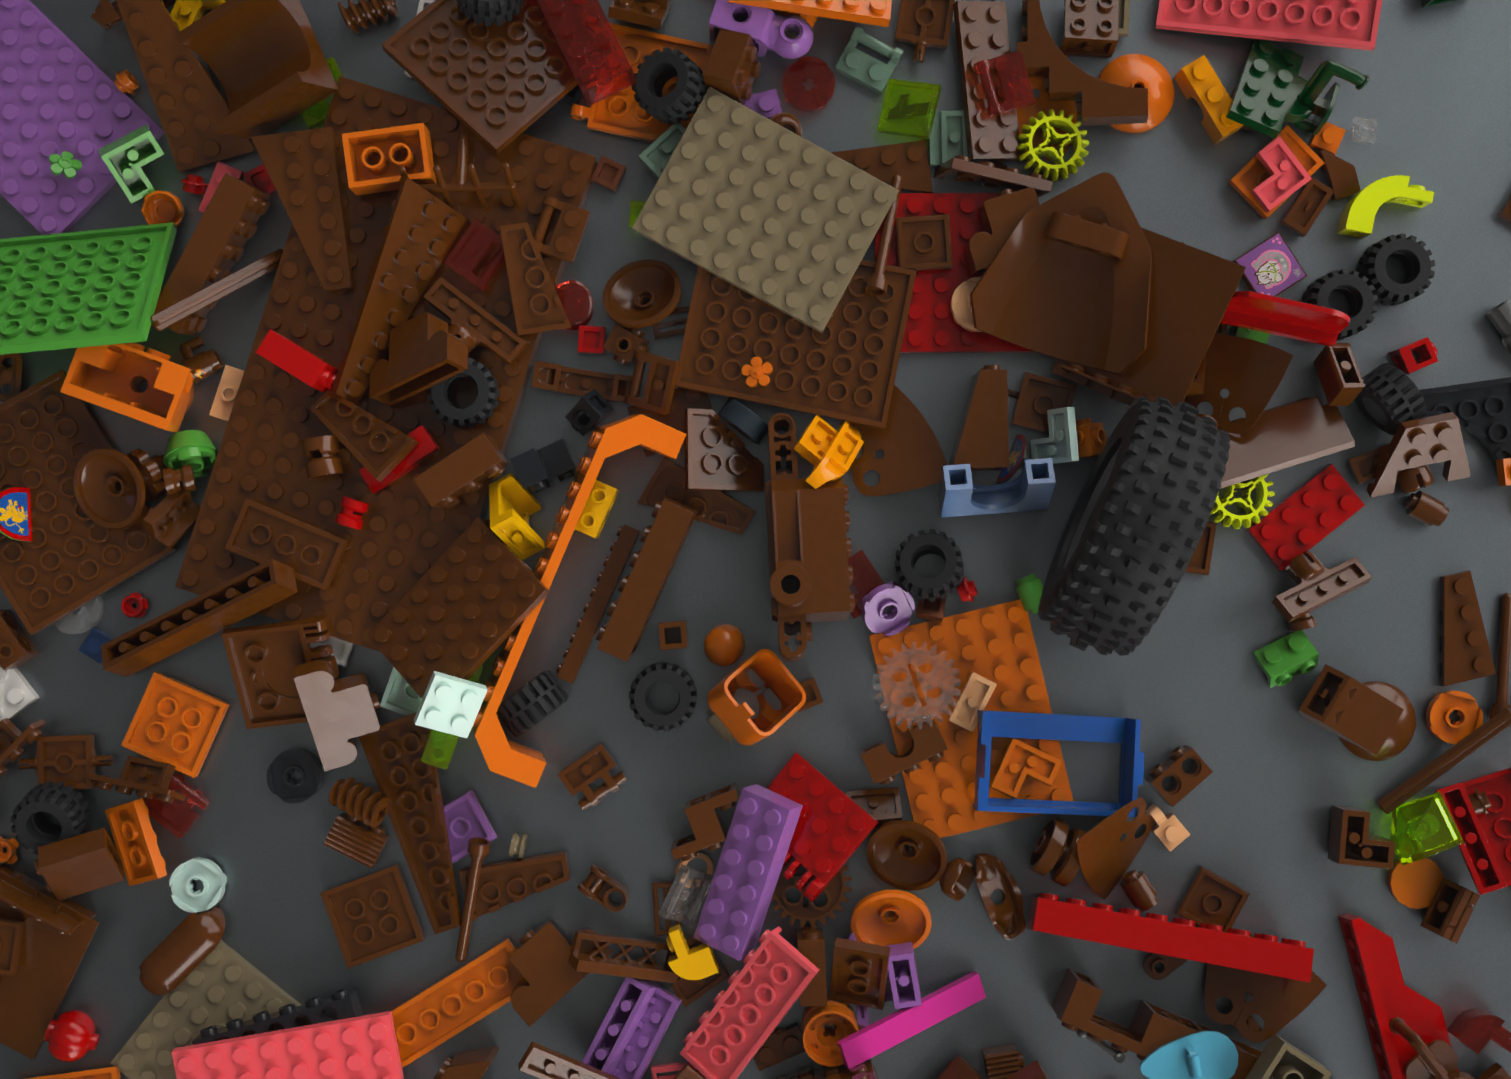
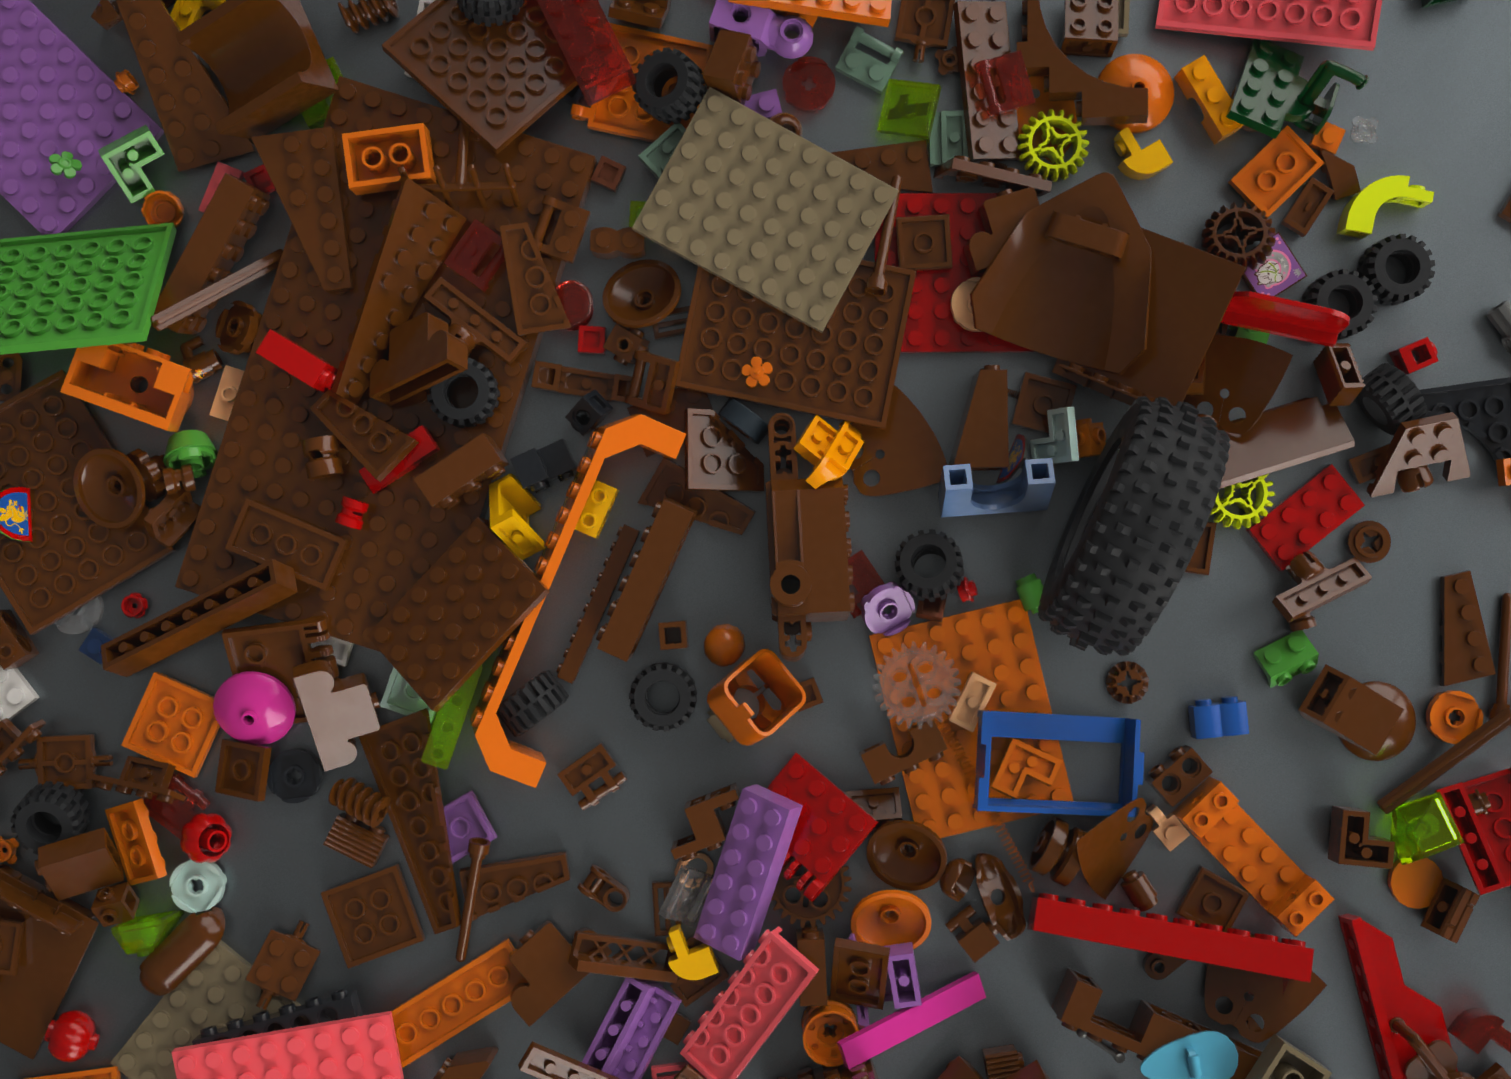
red plate [181,174,208,194] -> none
light aqua plate [414,671,488,738] -> none
dark tan bush [509,832,528,859] -> none
reddish brown plate [753,1023,806,1071] -> none
coral plate [1251,136,1312,213] -> none
reddish brown brick [1404,491,1449,527] -> none
none -> reddish brown brick [91,882,140,927]
none -> clear neon green slope [111,909,185,957]
none -> red plant [180,813,232,863]
none -> dark pink dish [213,671,296,745]
none -> reddish brown plate [215,300,262,355]
none -> reddish brown plate [215,739,272,802]
none -> reddish brown plate [245,920,320,1010]
none -> reddish brown brick [590,227,646,260]
none -> reddish brown tile [663,1011,691,1045]
none -> reddish brown plate [935,46,960,75]
none -> orange piece [938,712,1035,892]
none -> reddish brown brick [945,904,1000,963]
none -> reddish brown gear [1106,661,1149,704]
none -> yellow brick [1113,127,1173,180]
none -> orange plate [1172,776,1335,937]
none -> blue brick [1188,696,1249,739]
none -> reddish brown gear [1201,202,1276,272]
none -> reddish brown gear [1346,521,1391,563]

